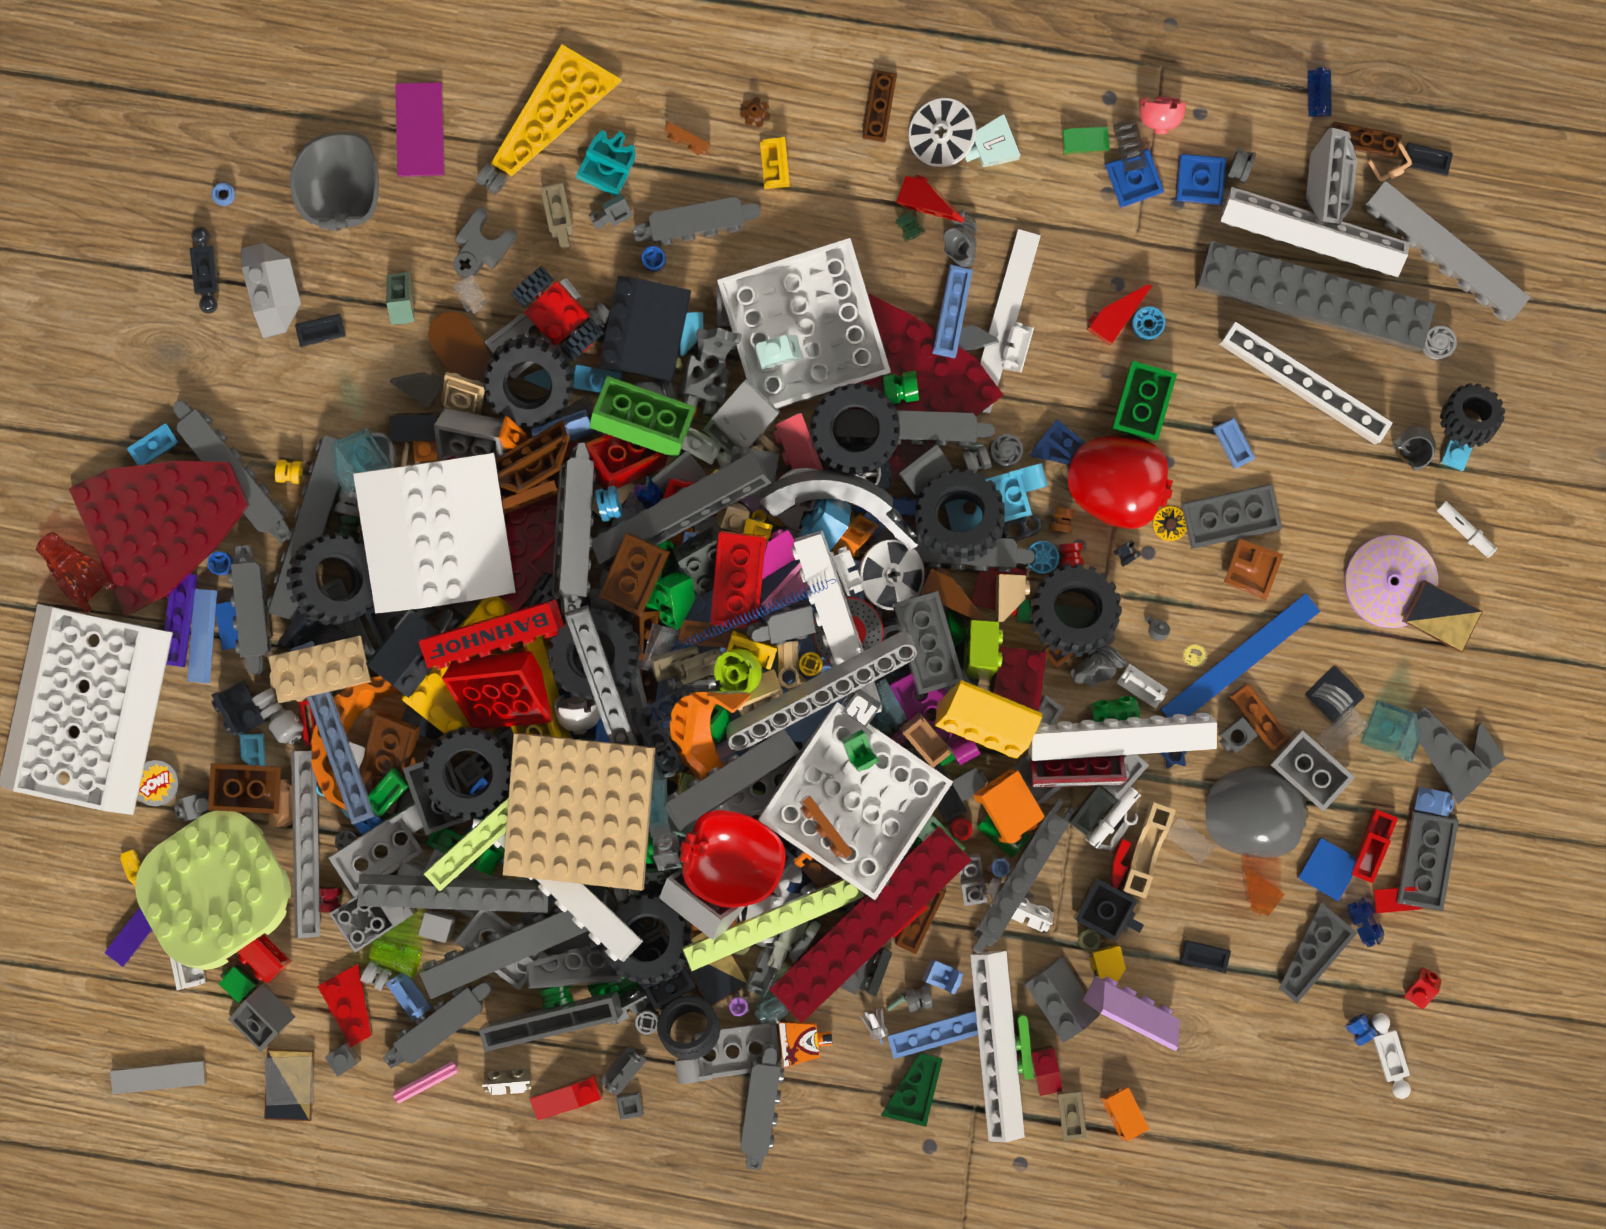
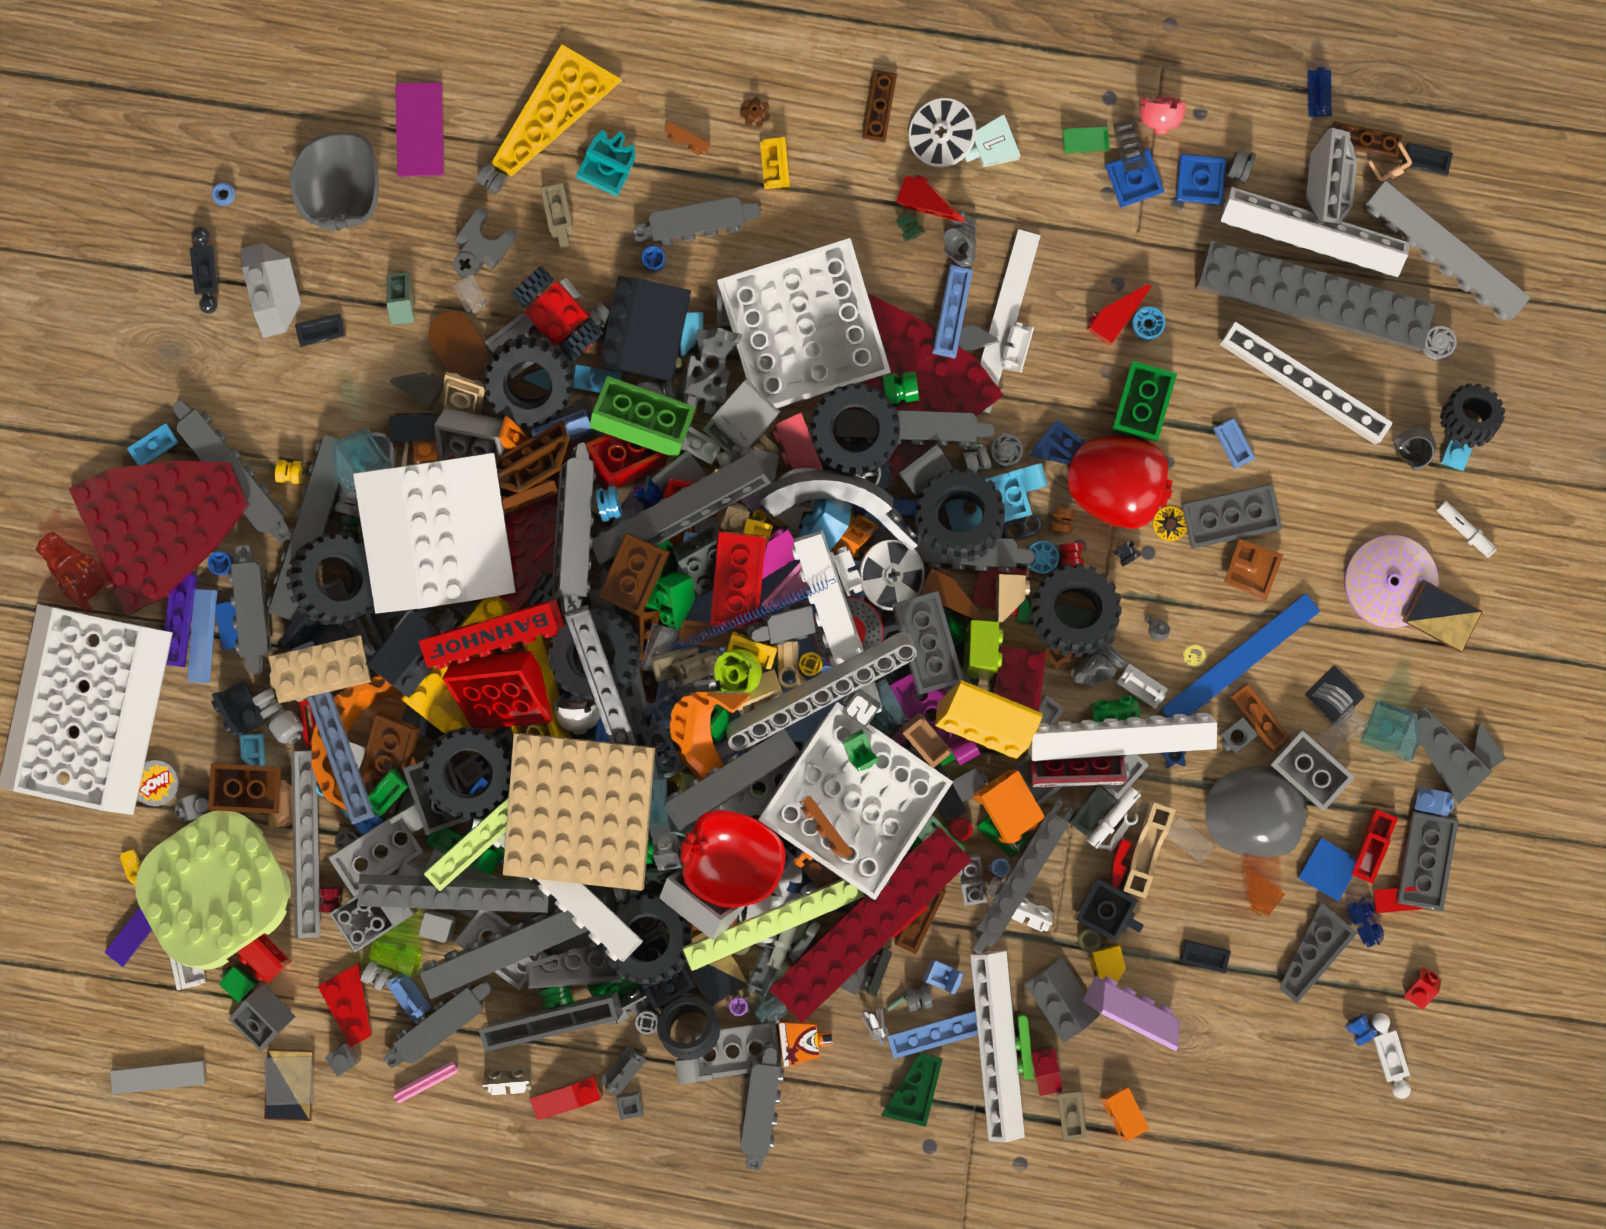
dark grey plate [589,194,633,229] -> none
light aqua torso [754,335,803,370] -> none

